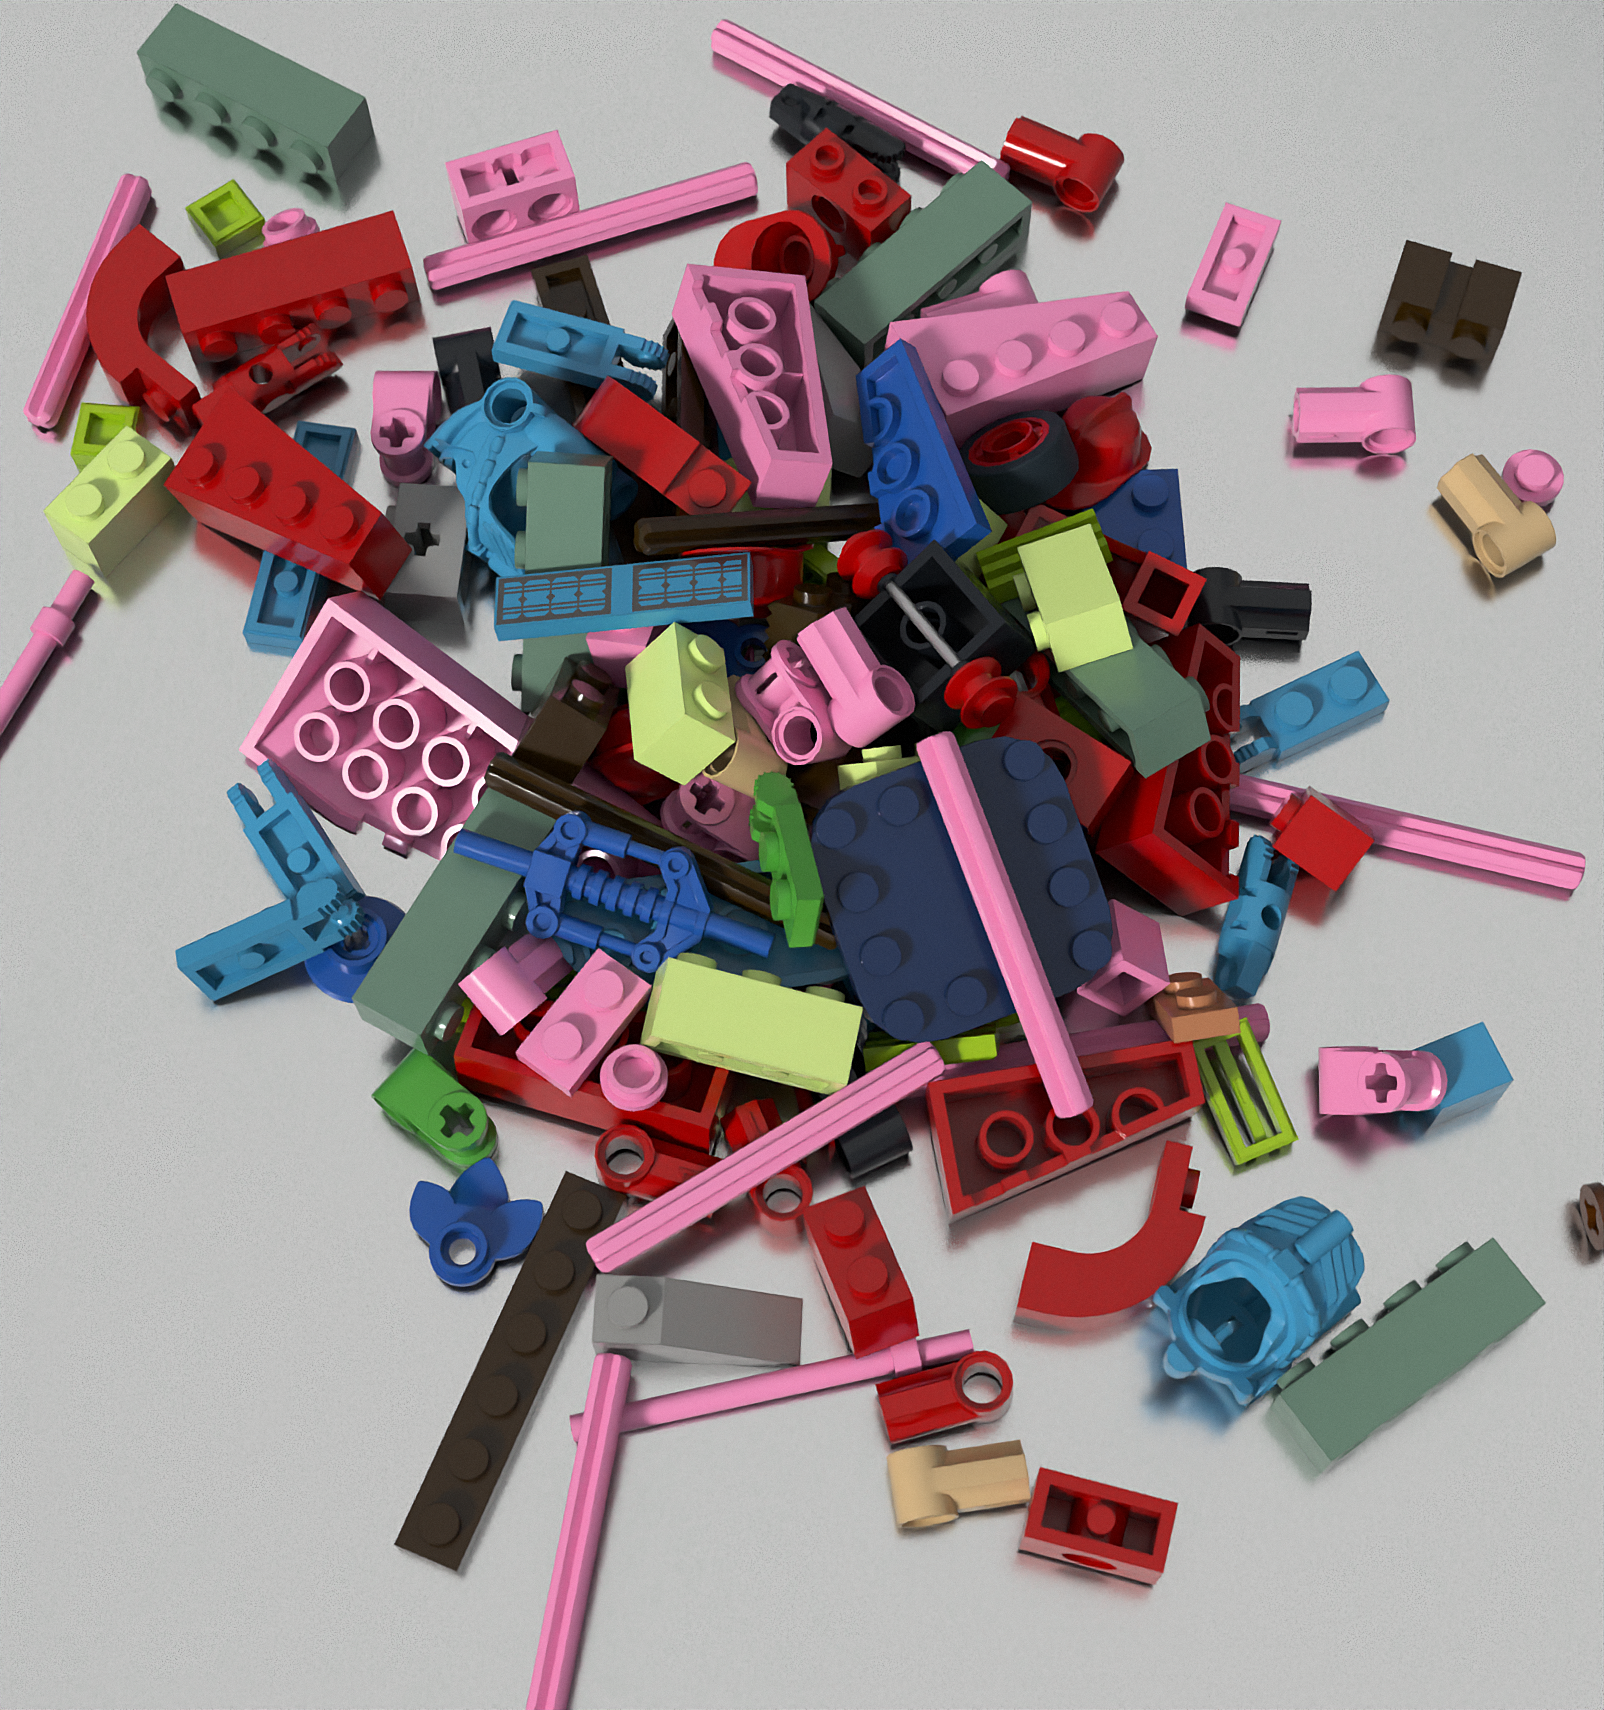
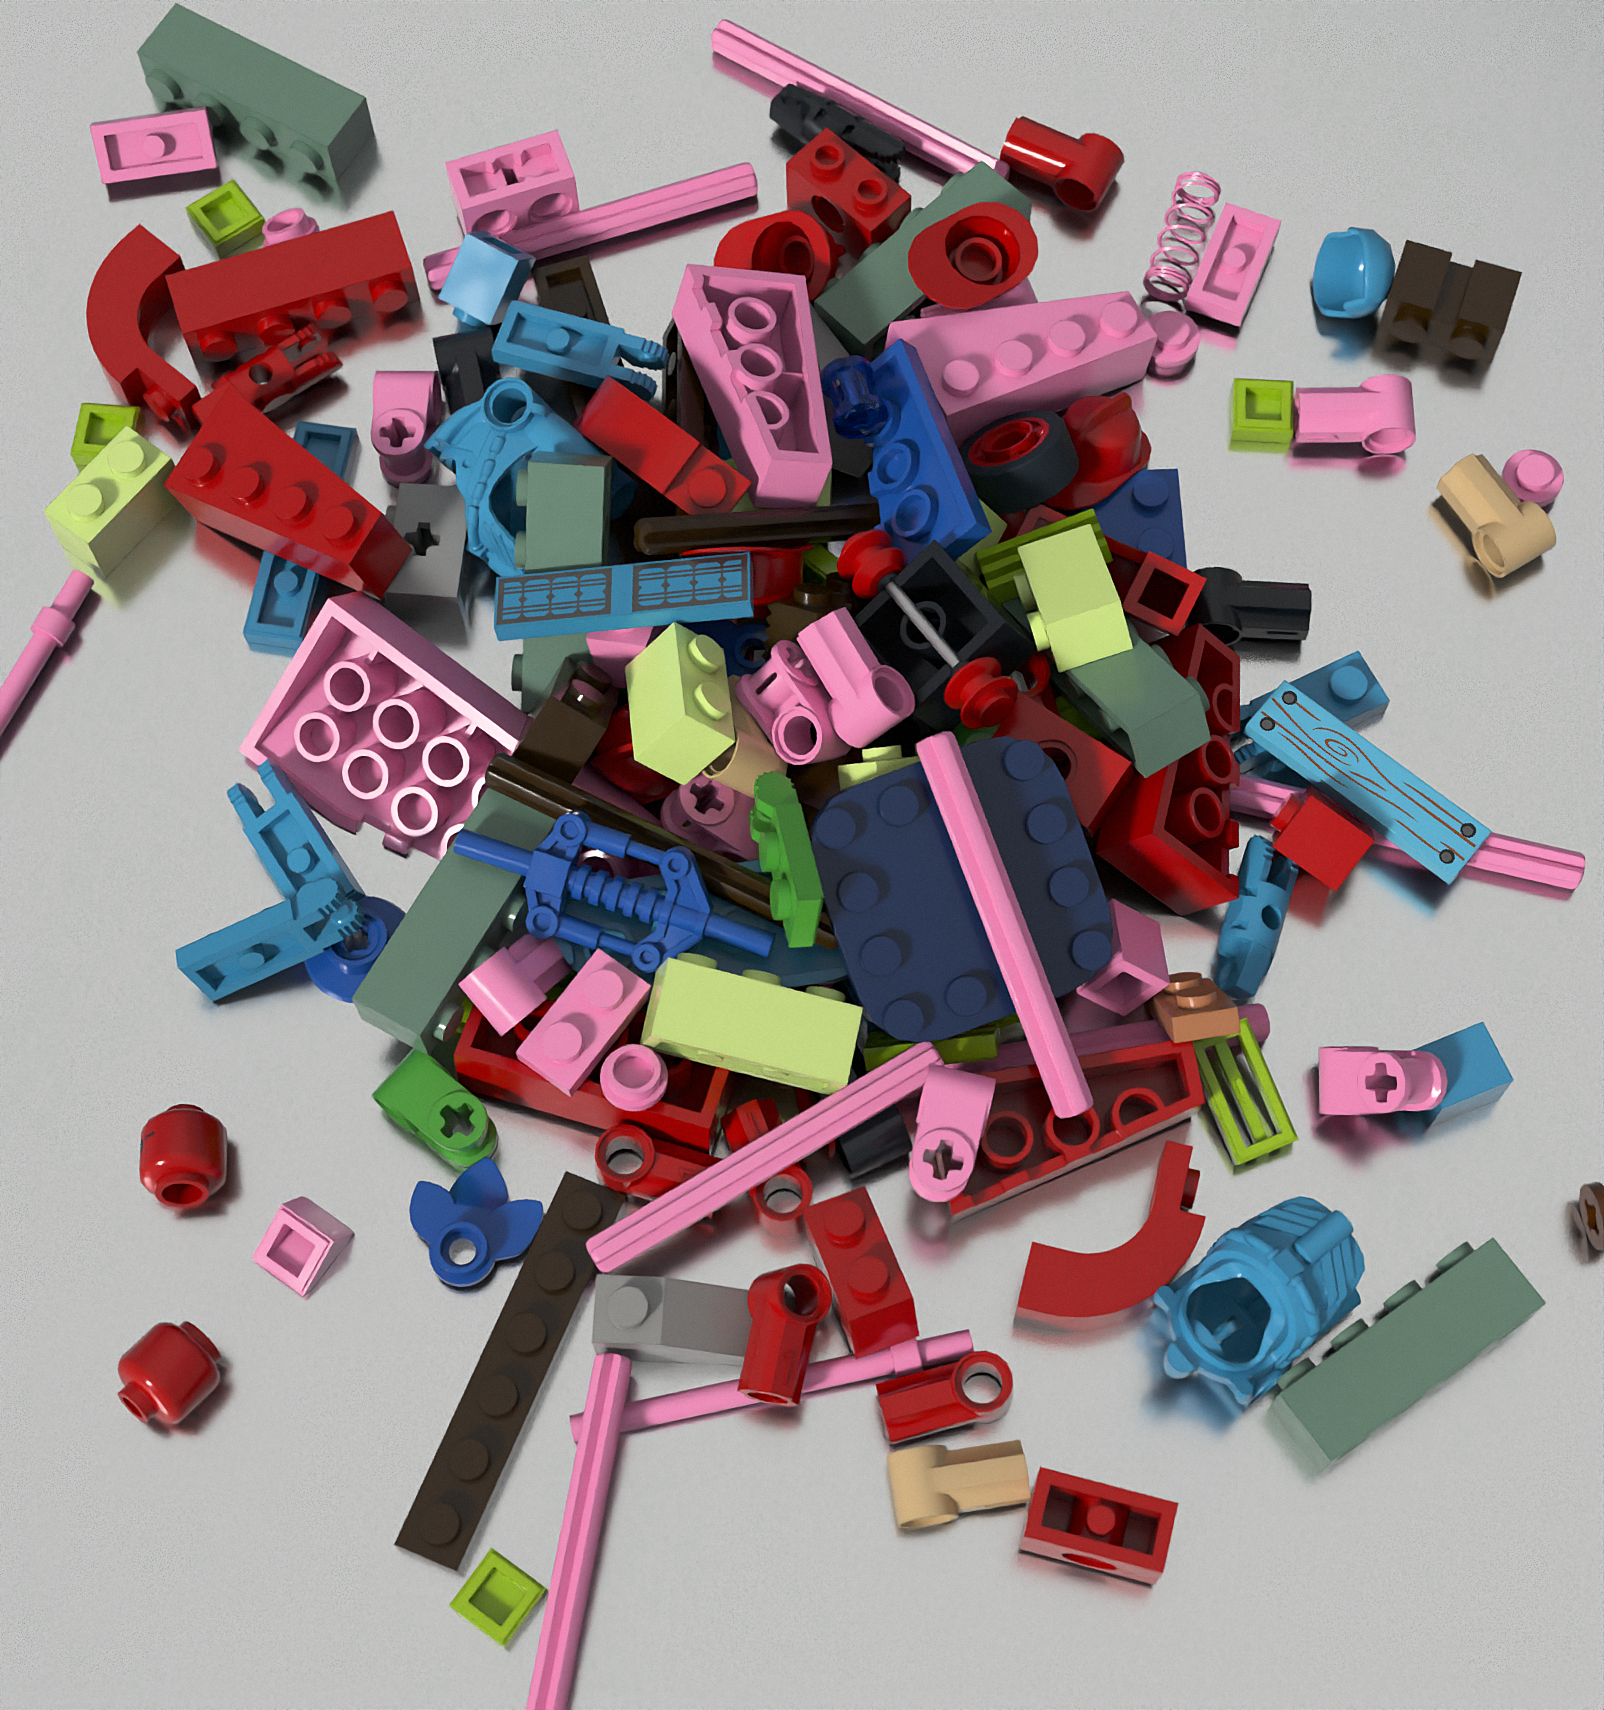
bright pink axle [23,173,152,428] -> none
none -> bright pink plate [90,106,219,184]
none -> red head [117,1321,221,1424]
none -> red head [139,1104,227,1207]
none -> bright pink slope [251,1197,353,1296]
none -> dark azure brick [438,231,536,328]
none -> lime tile [449,1547,549,1650]
none -> red piece [737,1263,832,1407]
none -> clear blue bush [820,355,889,439]
none -> red piece [907,202,1038,309]
none -> bright pink piece [909,1063,996,1202]
none -> bright pink piece [1143,171,1221,302]
none -> bright pink plate [1147,311,1200,369]
none -> lime tile [1230,378,1294,443]
none -> medium azure tile [1243,680,1492,885]
none -> dark azure hair [1313,227,1396,319]

